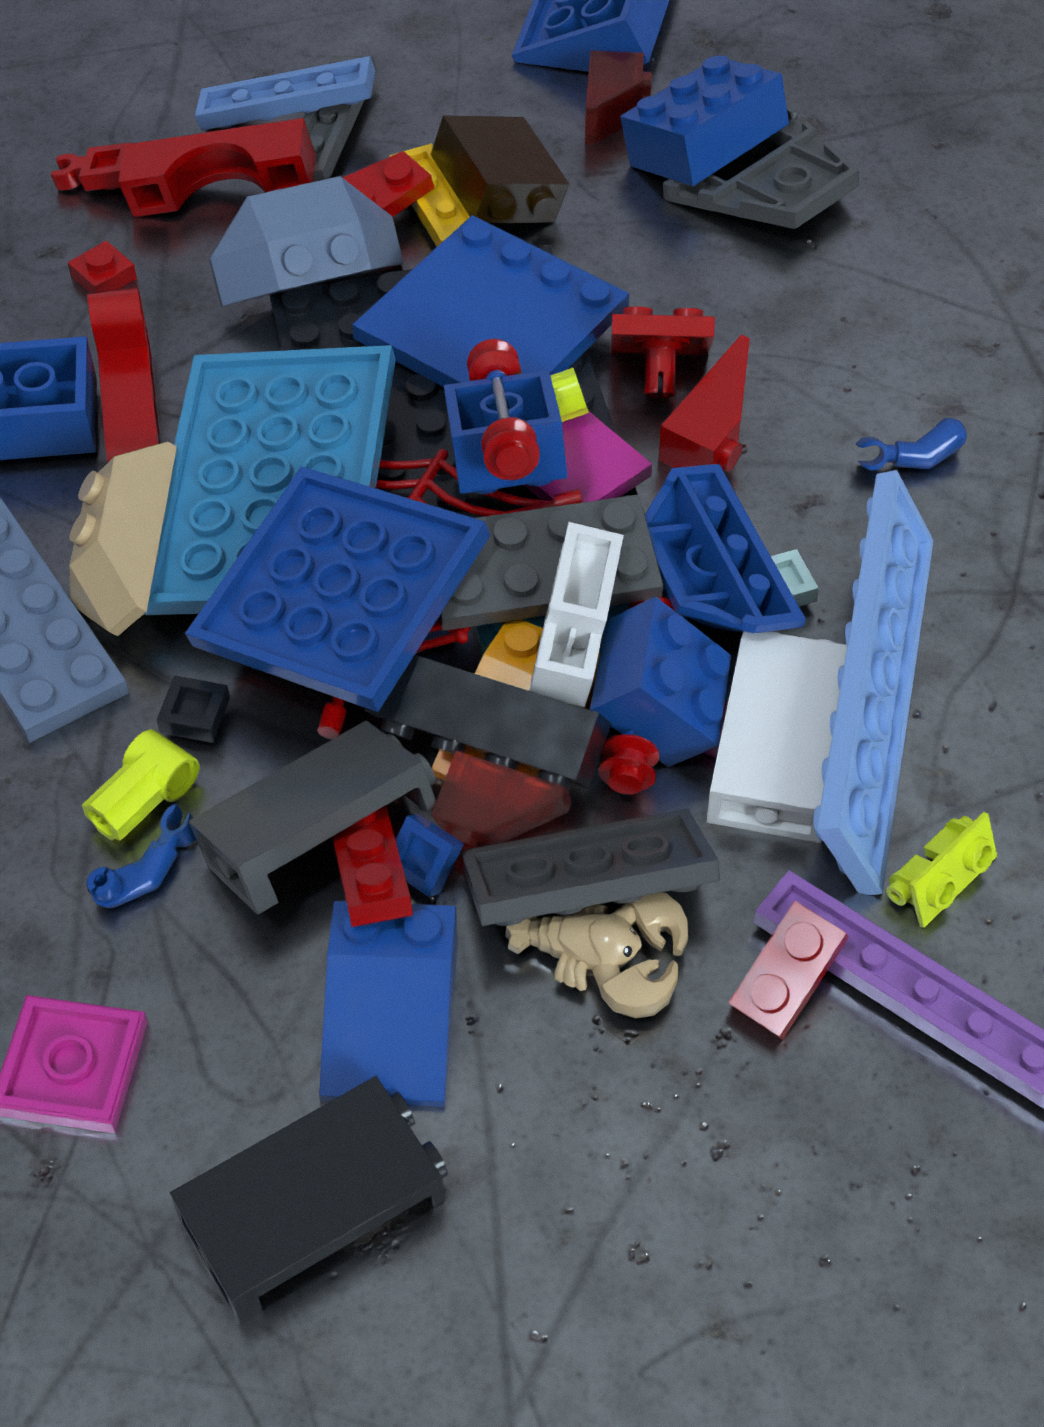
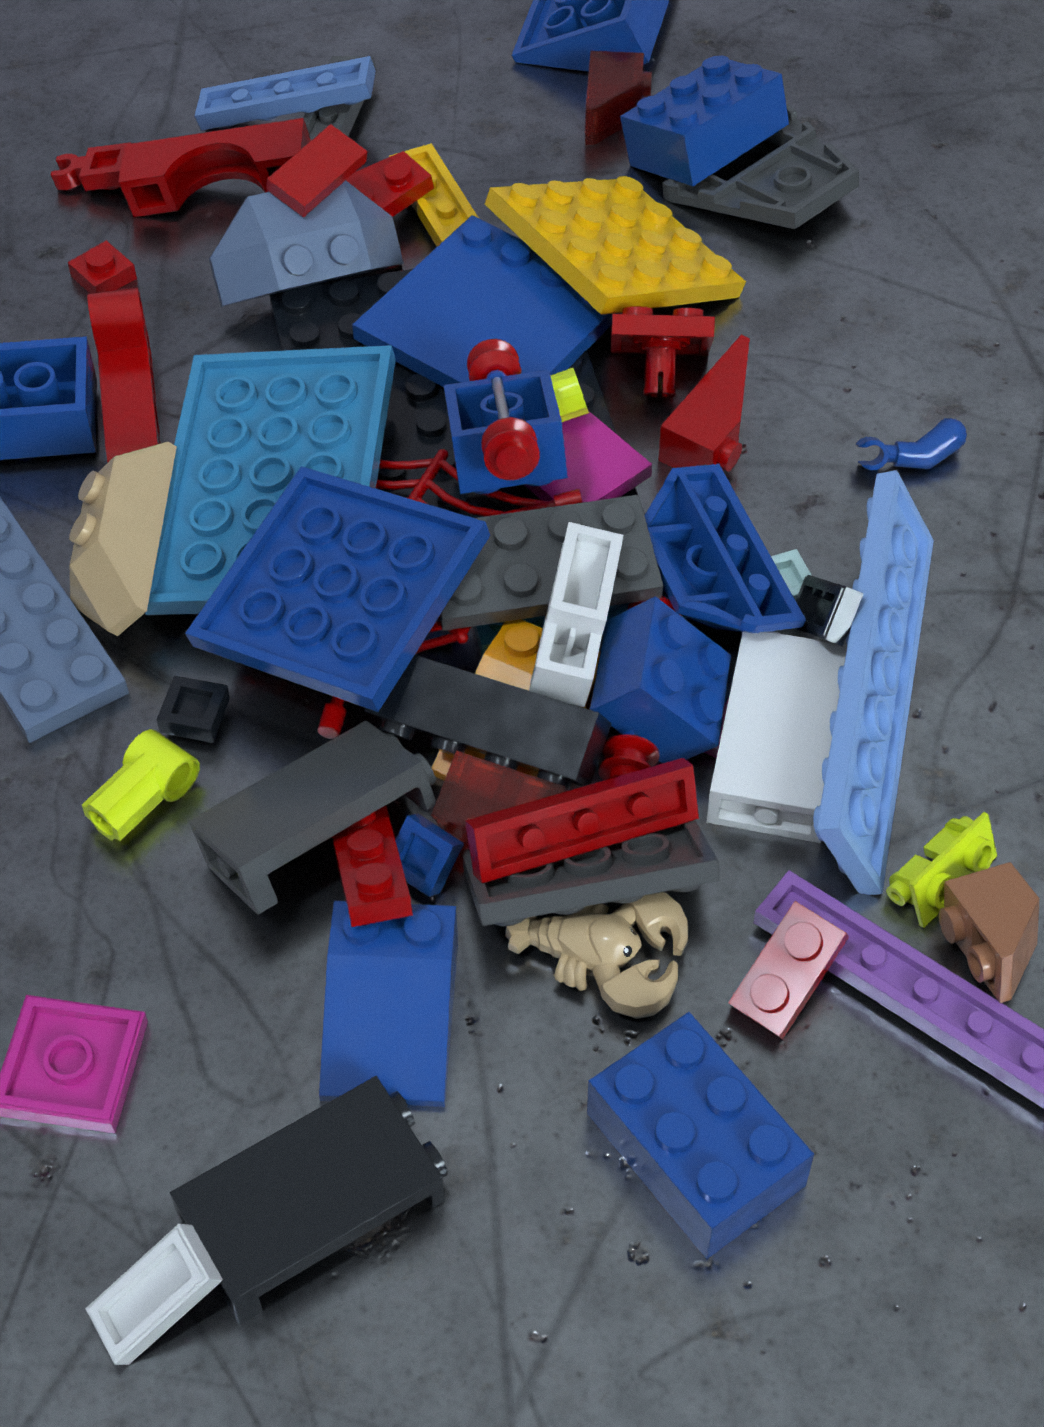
blue arm [86,804,196,909] -> none
dark brown brick [430,115,569,223] -> none
none -> white tile [85,1224,223,1365]
none -> red tile [266,124,368,217]
none -> red plate [465,758,699,883]
none -> yellow plate [485,176,746,315]
none -> blue brick [587,1012,814,1259]
none -> black plate [796,575,864,646]
none -> nougat slope [939,862,1040,1003]

